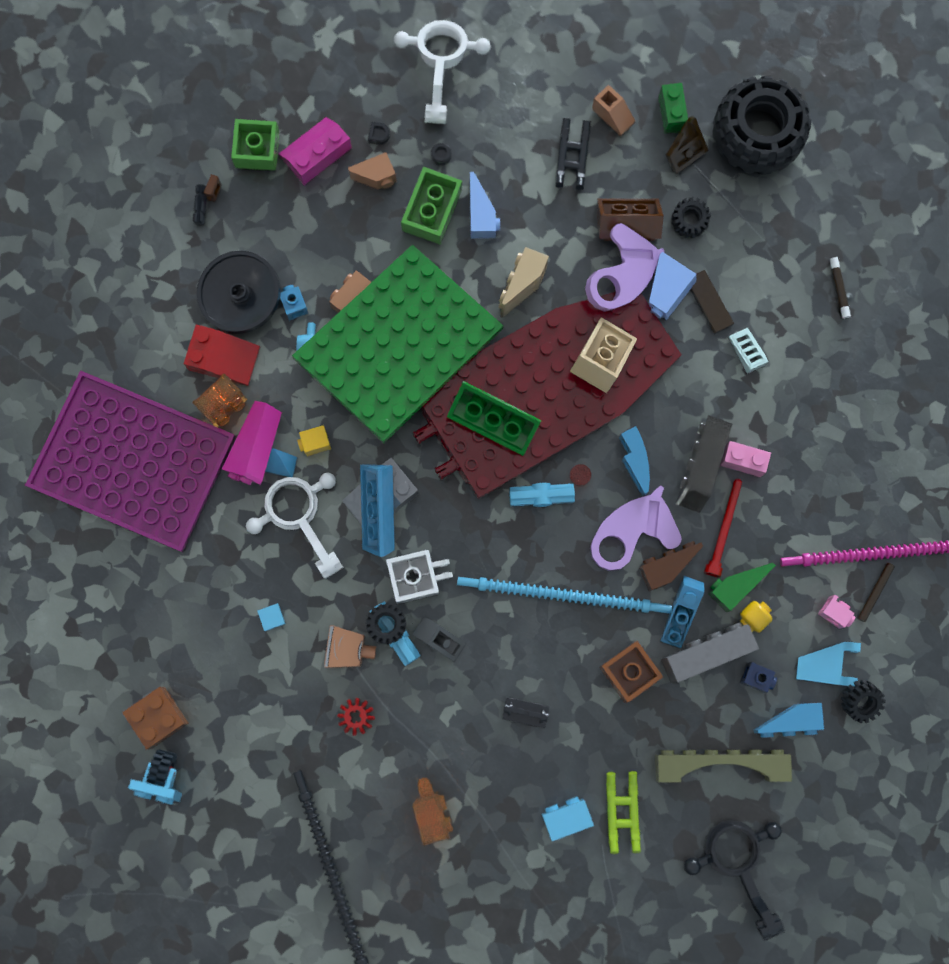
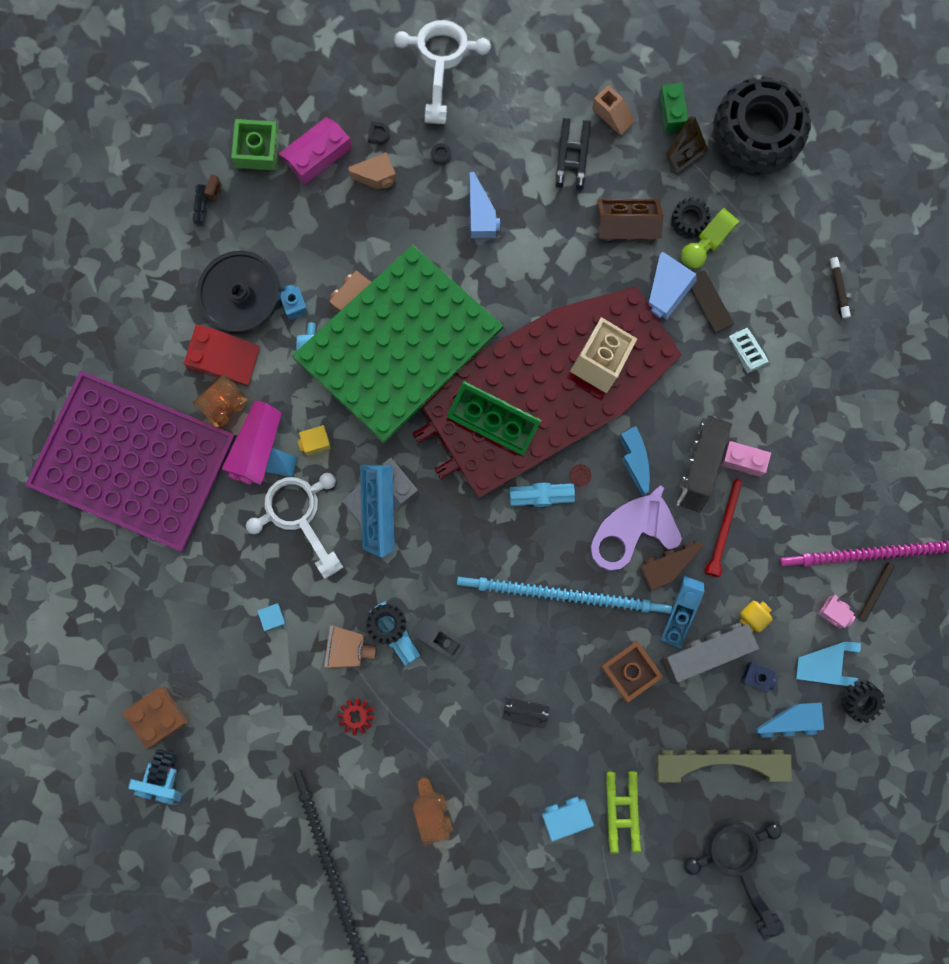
white hinge [386,550,453,604] -> none
bright green brick [401,167,462,245] -> none
tan slope [498,247,549,317] -> none
lavender animal [585,223,665,311] -> none
green slope [708,562,776,613] -> none
none -> lime beam [681,208,740,269]

